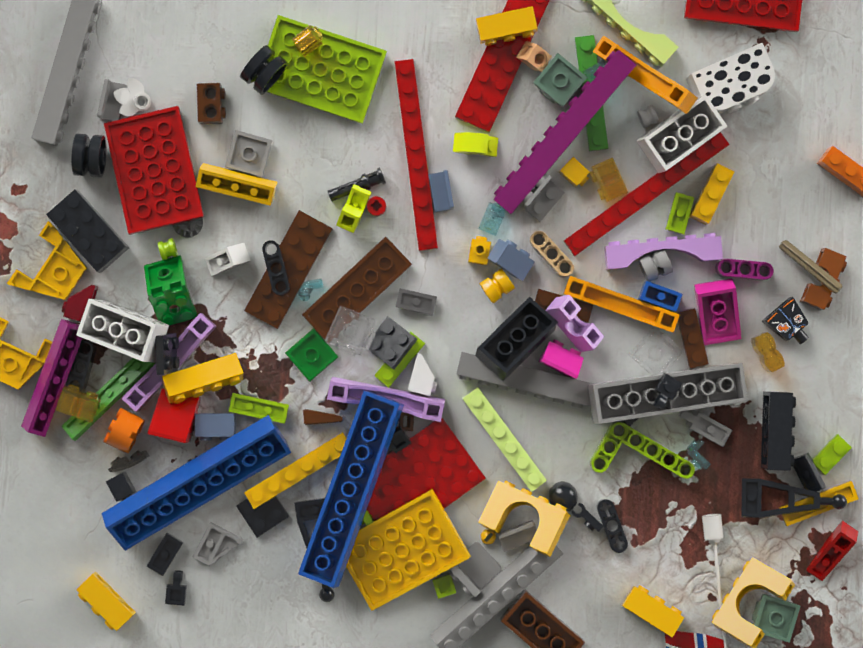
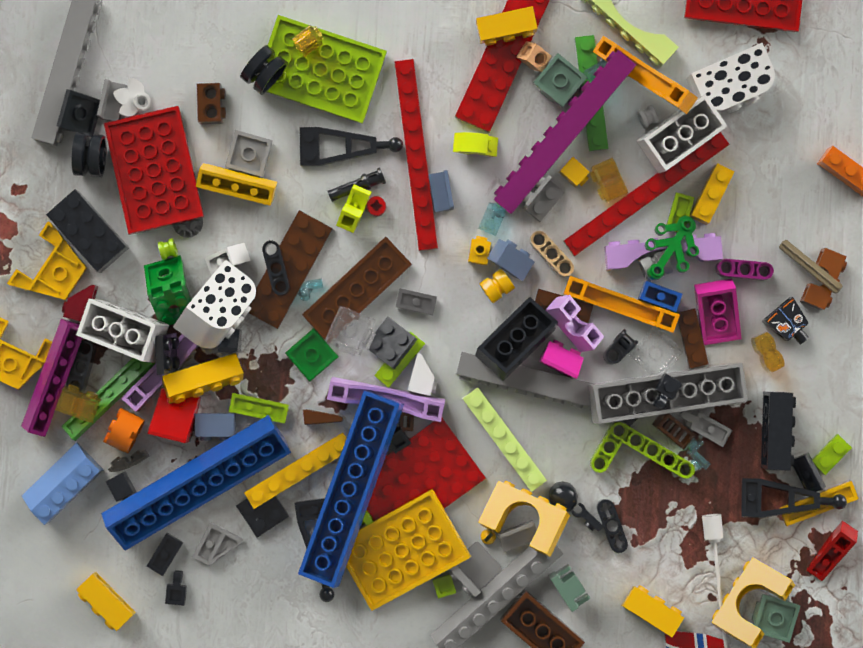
none -> medium blue slope [22,442,104,525]
none -> black plate [56,89,100,137]
none -> white brick [173,260,256,348]
none -> black slope [218,328,242,352]
none -> black plate [300,127,403,166]
none -> sand green panel [548,564,590,612]
none -> black piece [603,329,638,364]
none -> green plant [644,216,699,280]
none -> reddish brown slope [652,413,695,450]

